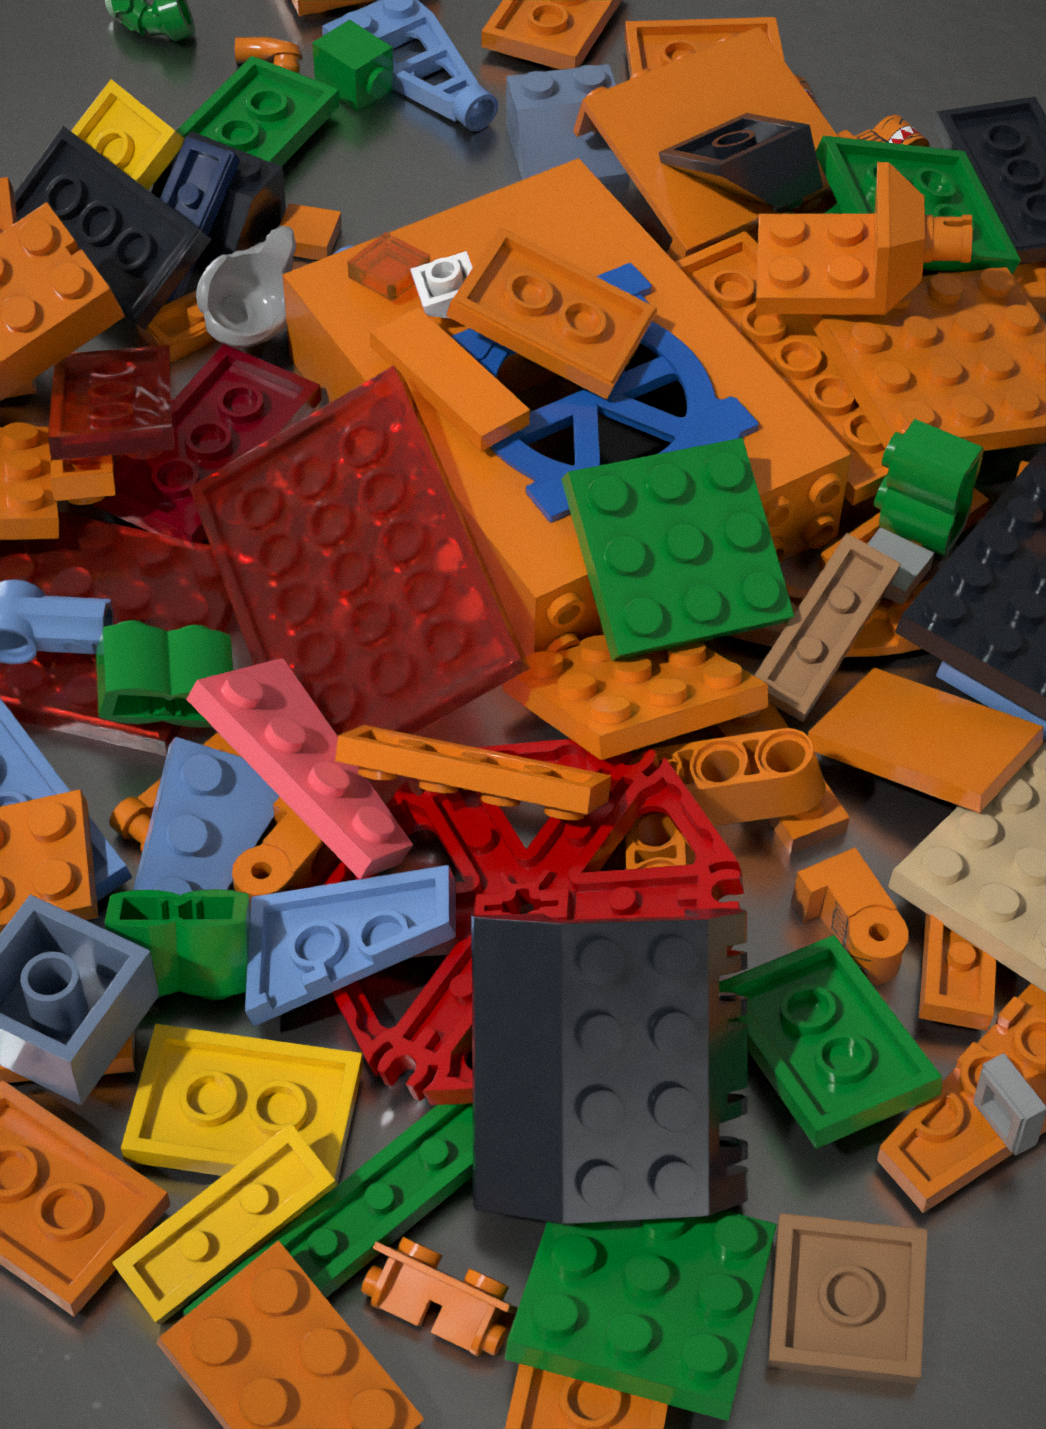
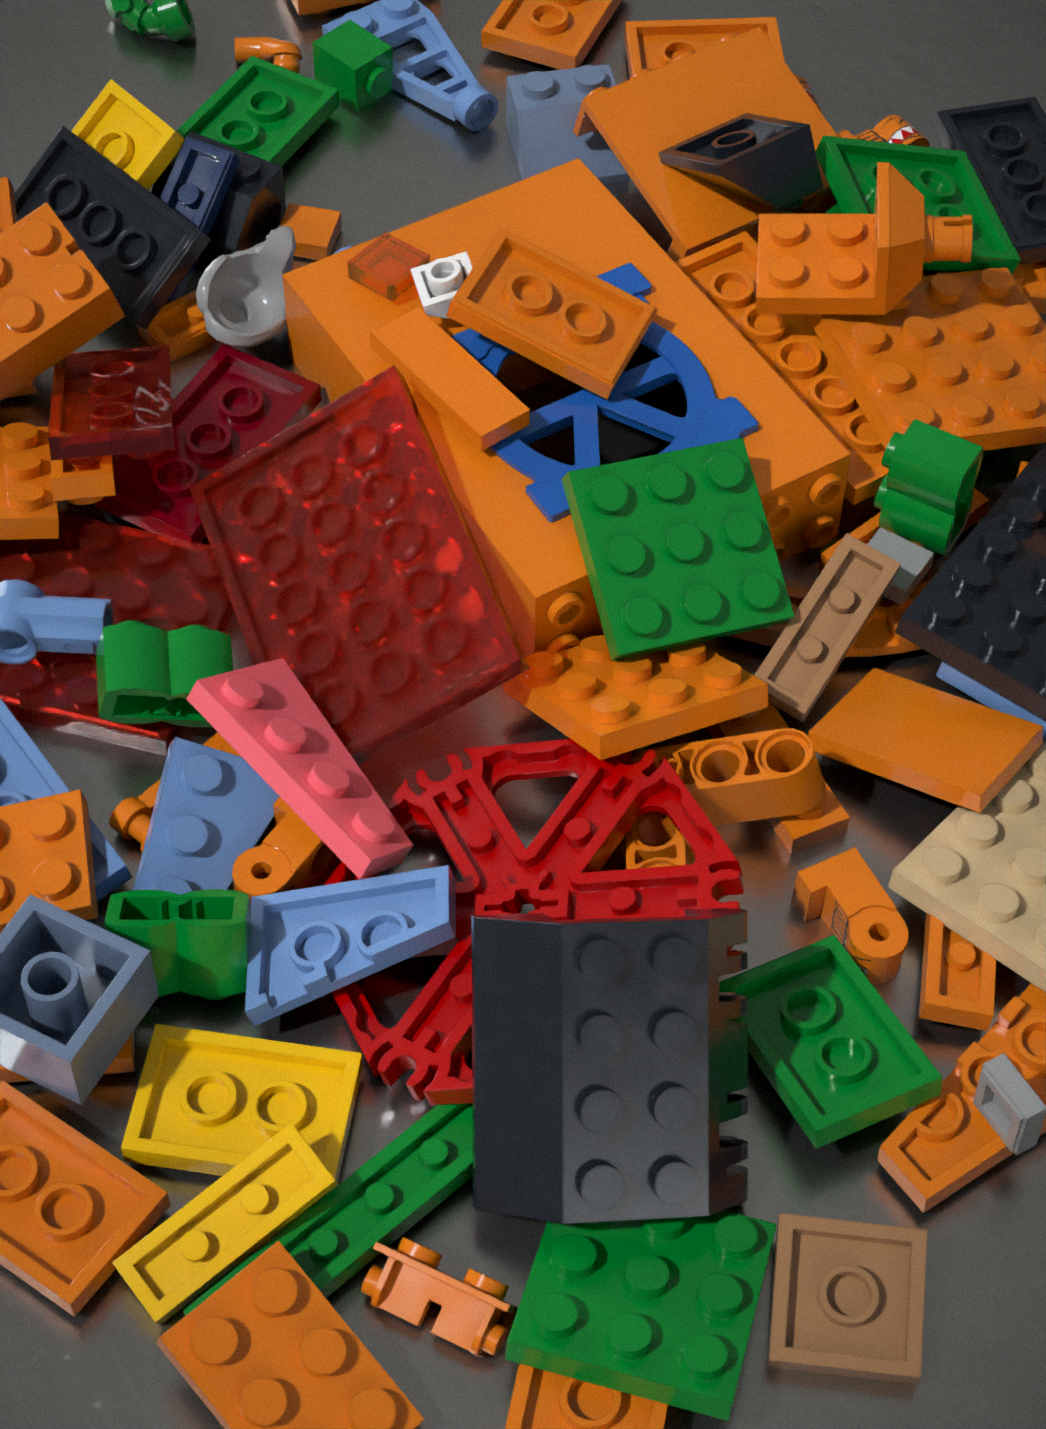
orange plate [335,725,612,820] -> none

